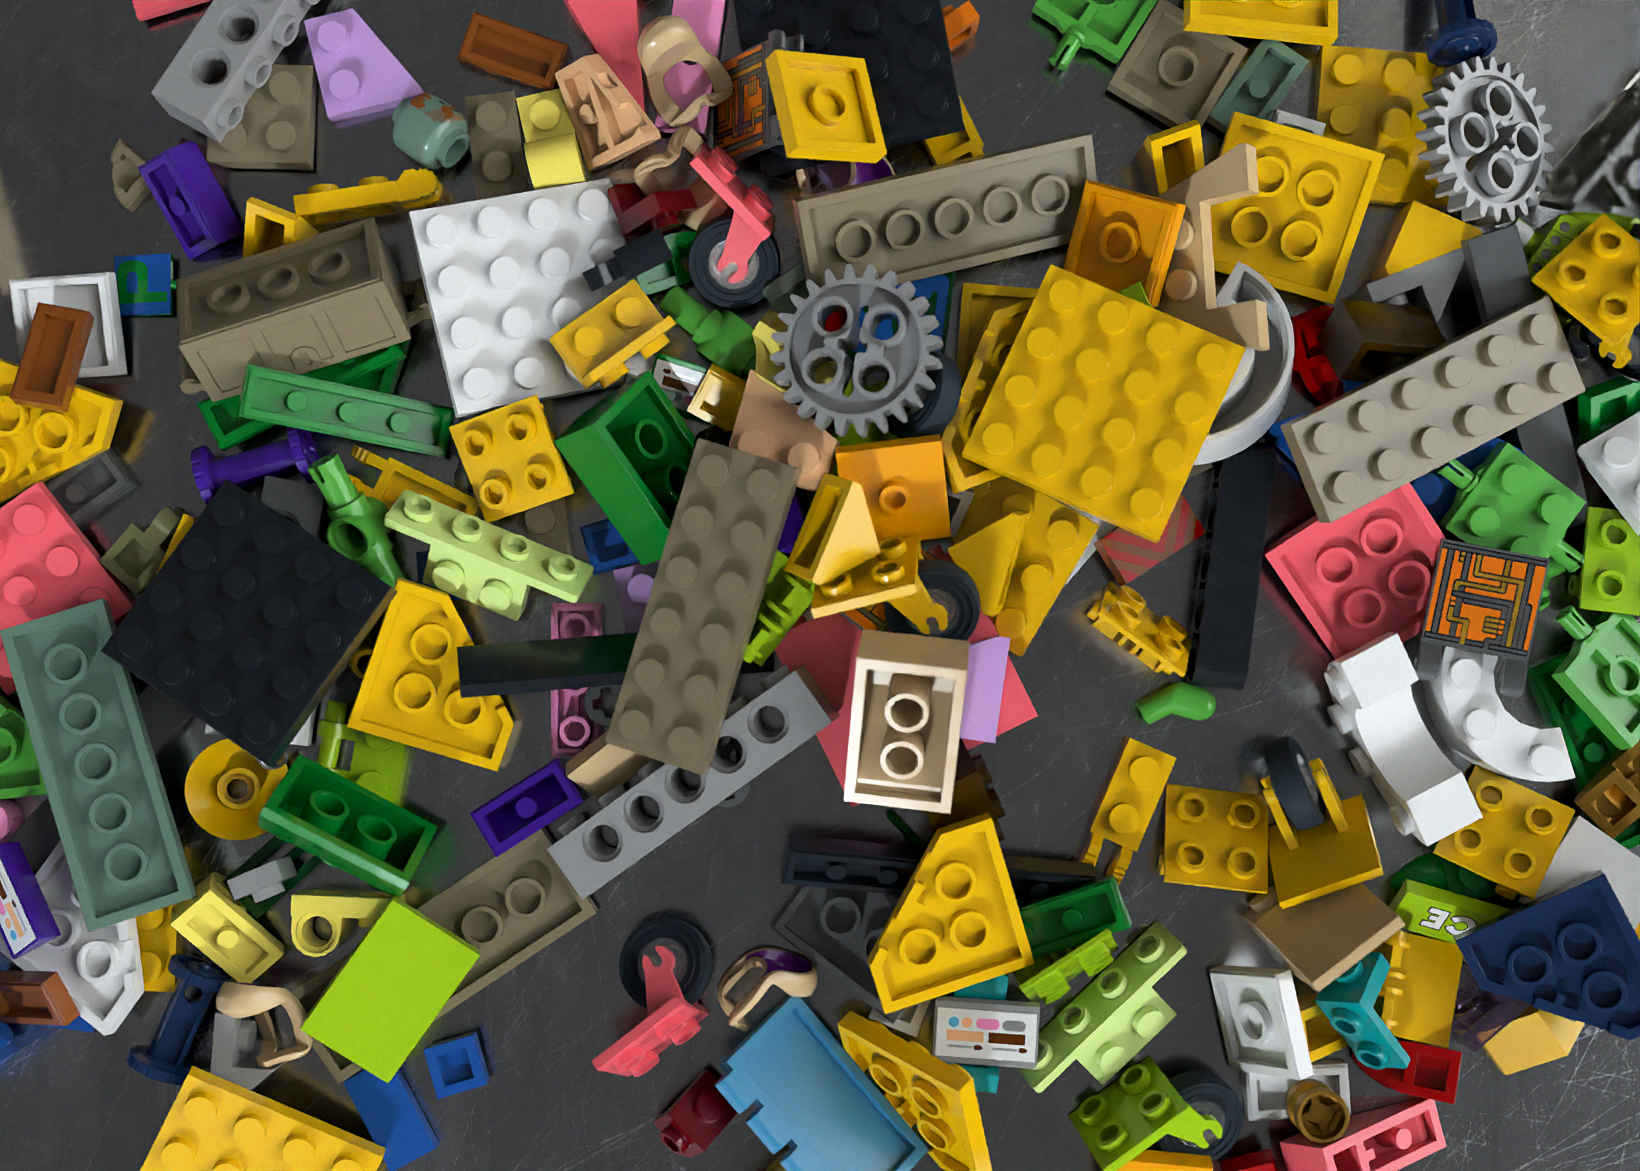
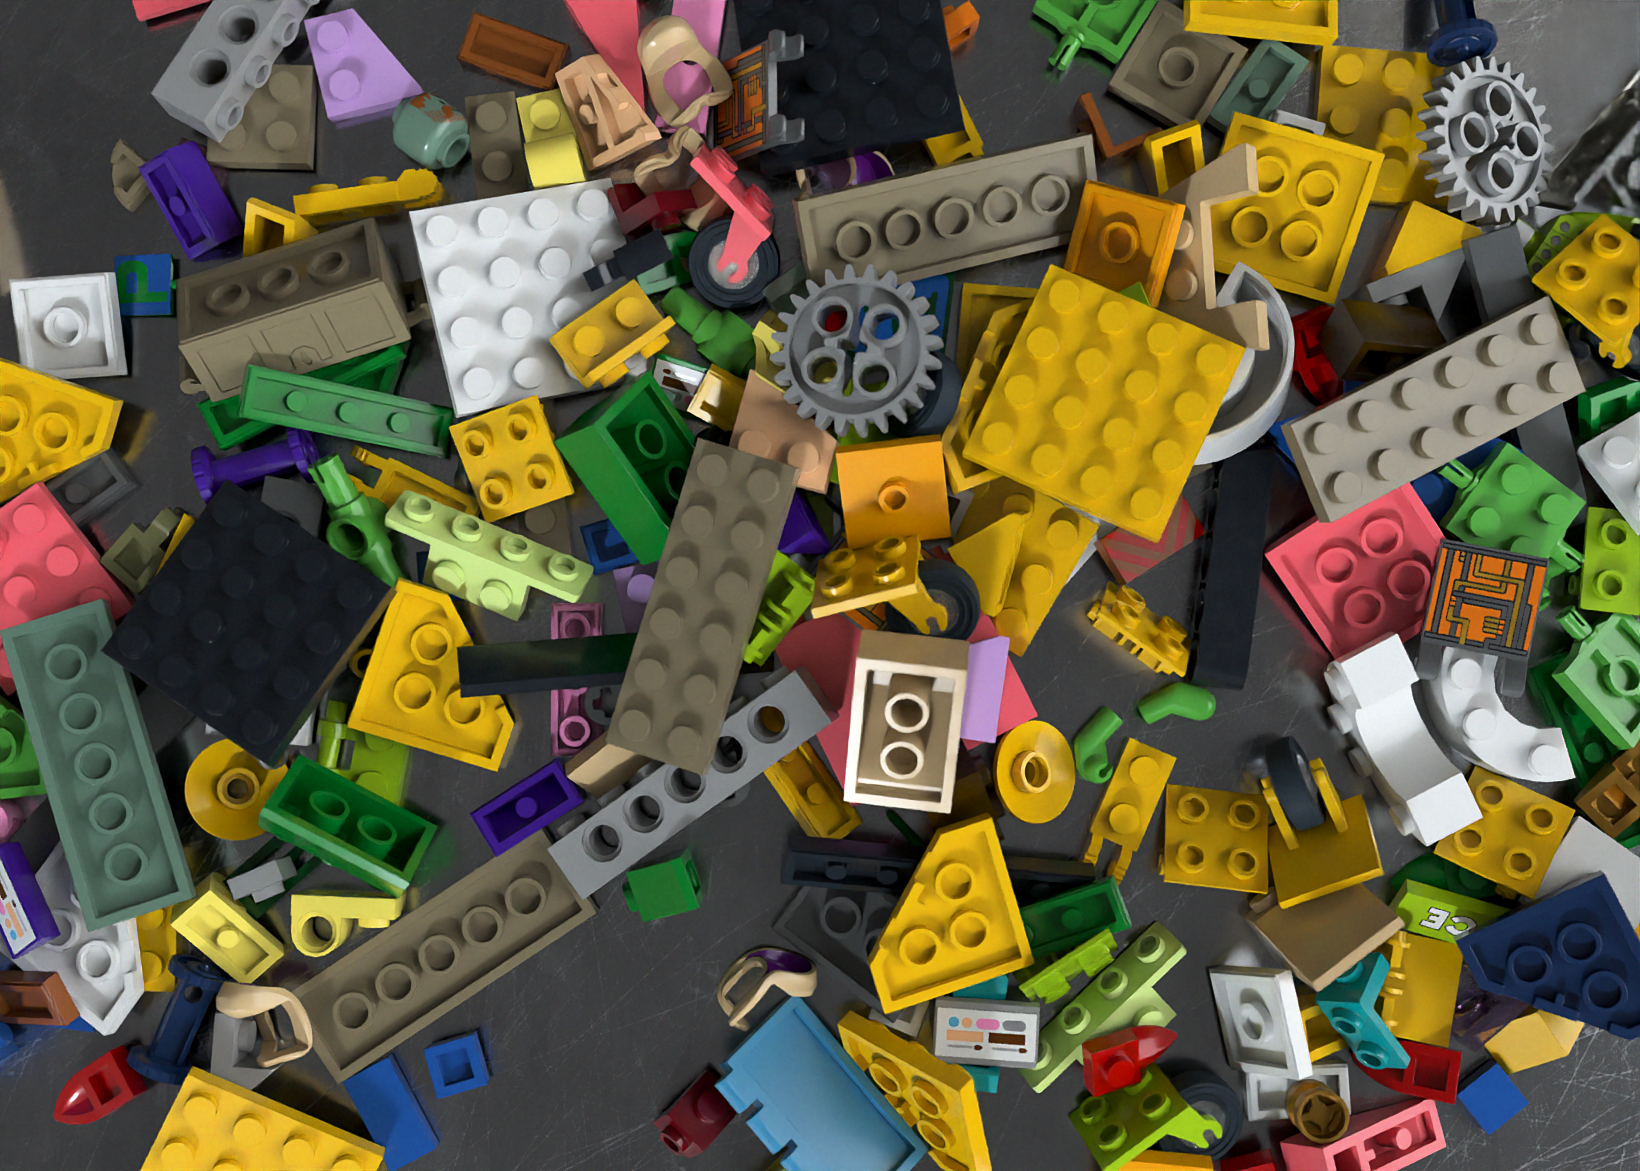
dark orange tile [10,302,95,413] -> none
lime tile [300,895,480,1084] -> none
plate [591,918,713,1077] -> none
yellow plate [765,49,887,163] -> none
yellow slope [784,472,881,585] -> none
none -> red plate [53,1045,148,1125]
none -> green slope [622,846,705,922]
none -> yellow tile [762,706,863,839]
none -> yellow dish [993,720,1075,824]
none -> dark orange bracket [1074,91,1162,170]
none -> bright green arm [1074,705,1123,784]
none -> red plate [1082,1025,1178,1097]
none -> blue tile [1456,1059,1529,1135]

